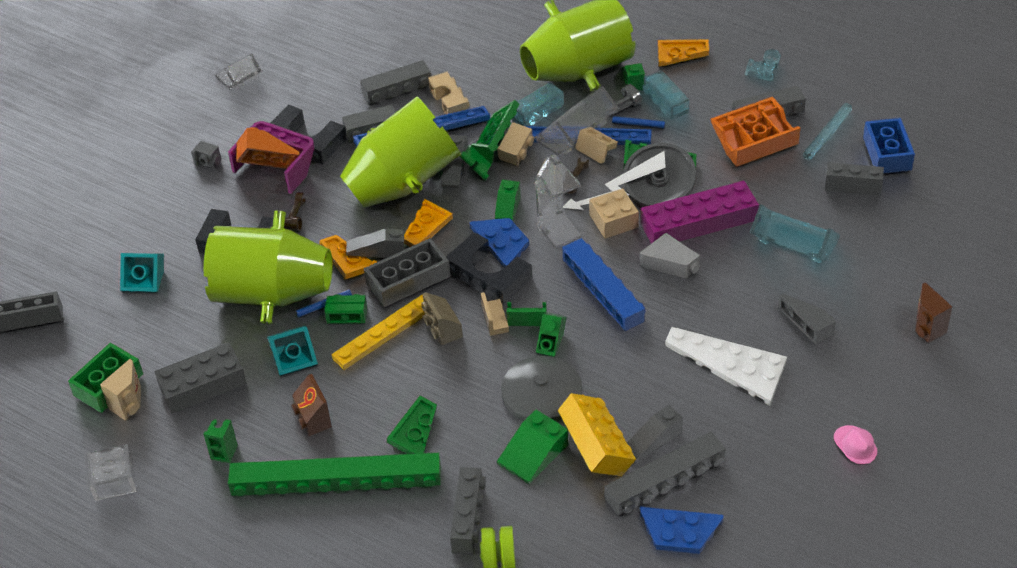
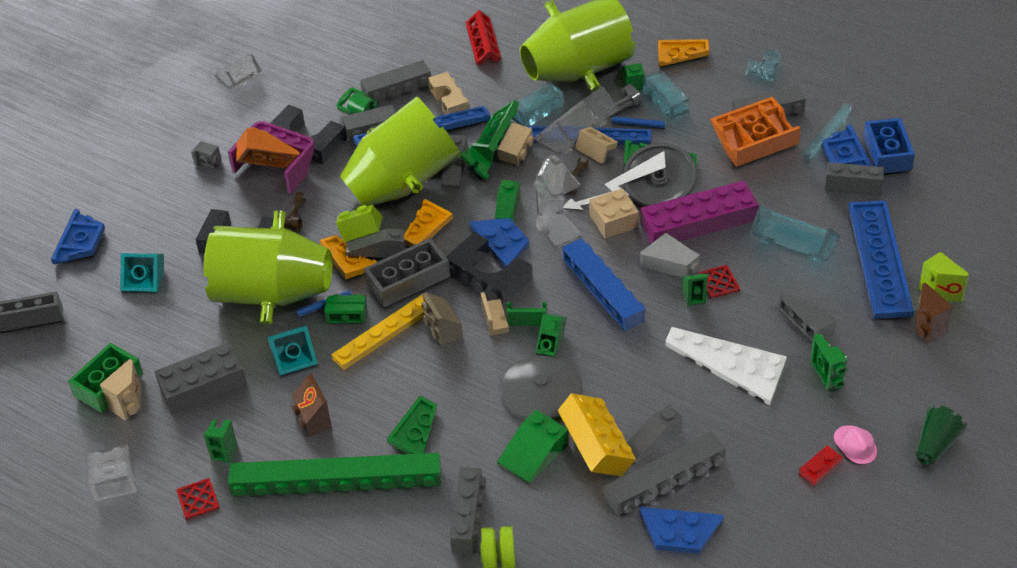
none -> blue wing [51,209,105,264]
none -> red window [176,478,220,520]
none -> green piece [336,87,377,115]
none -> lime slope [336,205,383,242]
none -> red fence [465,10,502,66]
none -> green slope [682,273,708,306]
none -> red window [698,265,740,299]
none -> red plate [799,445,843,486]
none -> green plate [810,334,848,391]
none -> blue wing [822,124,872,166]
none -> blue plate [848,200,914,319]
none -> dark green cone [915,405,967,465]
none -> lime slope [918,252,969,302]

